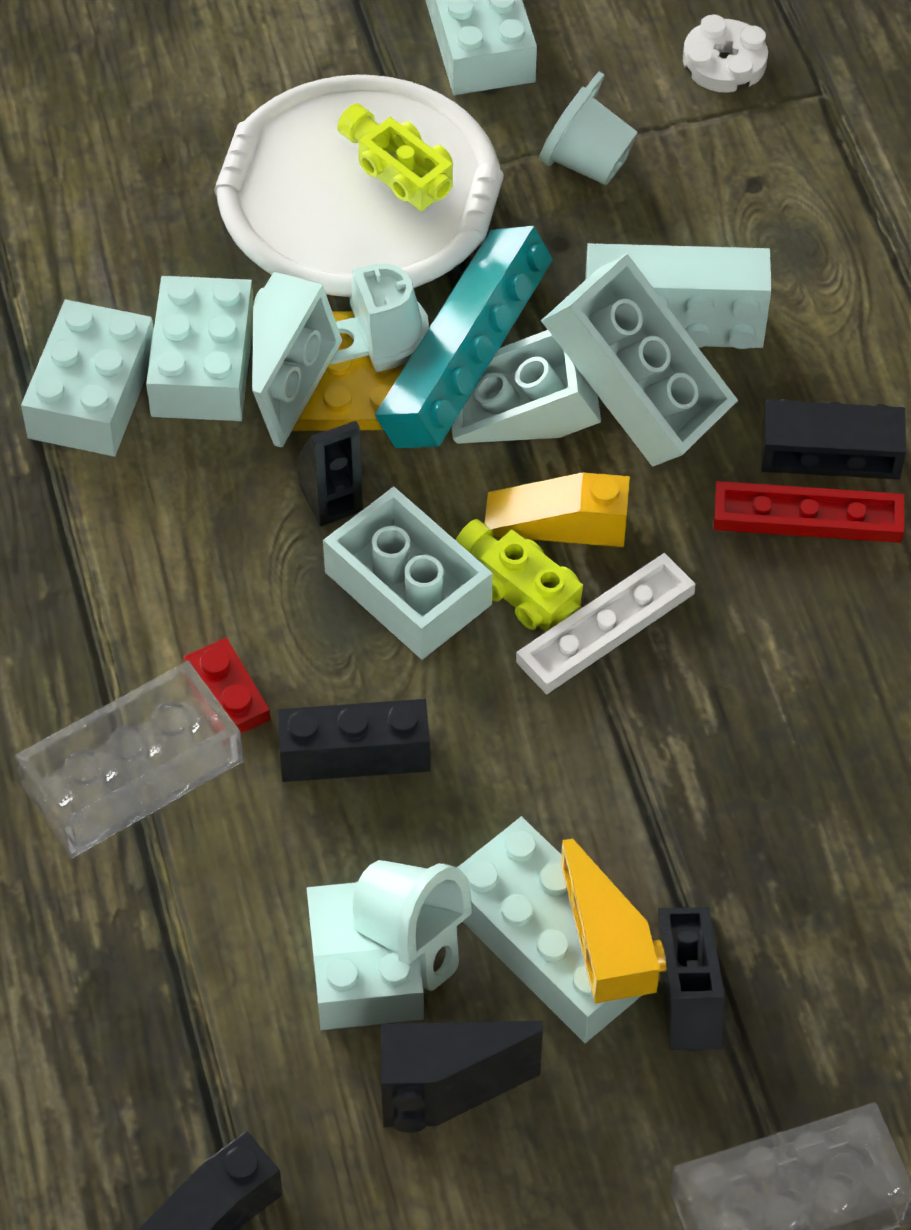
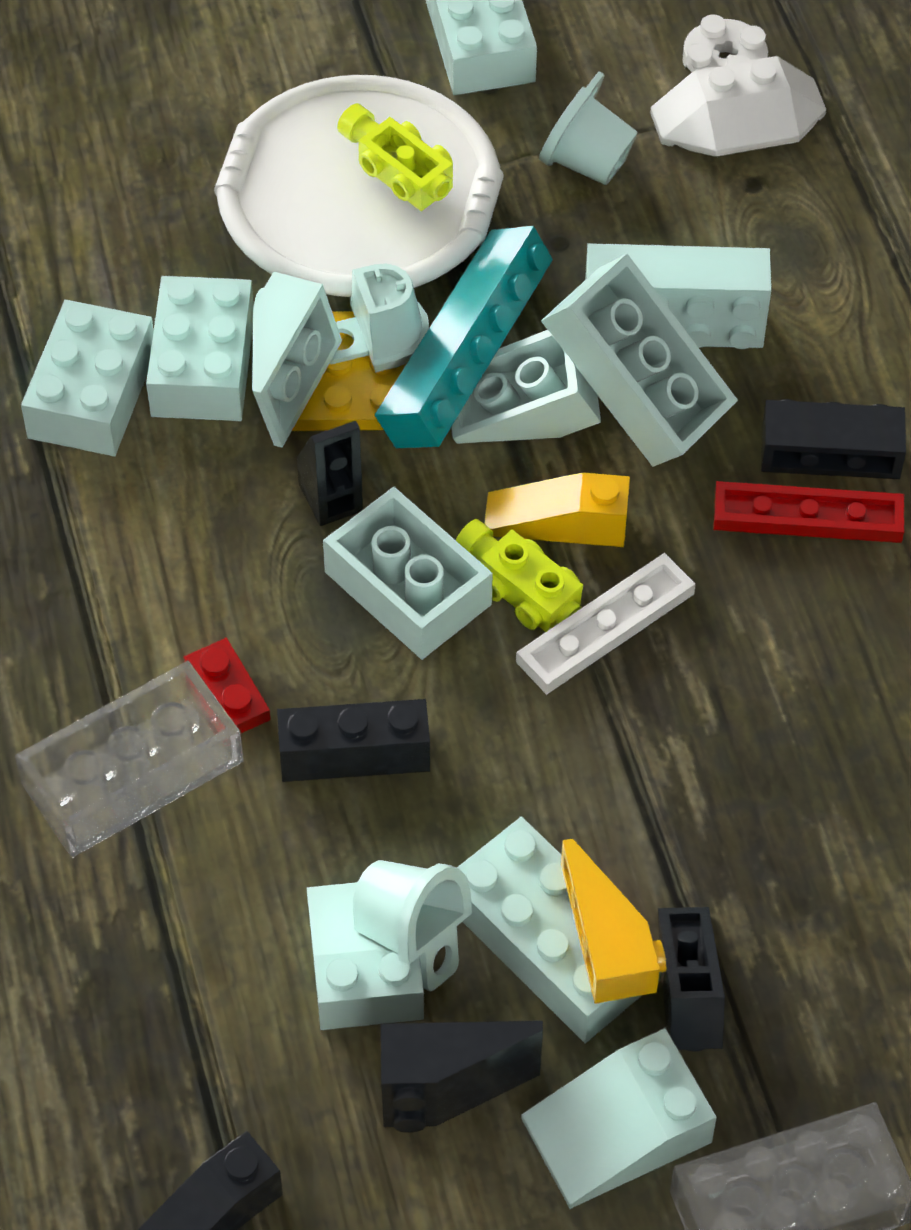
none -> light aqua slope [521,1028,717,1209]
none -> white wedge [650,56,826,157]

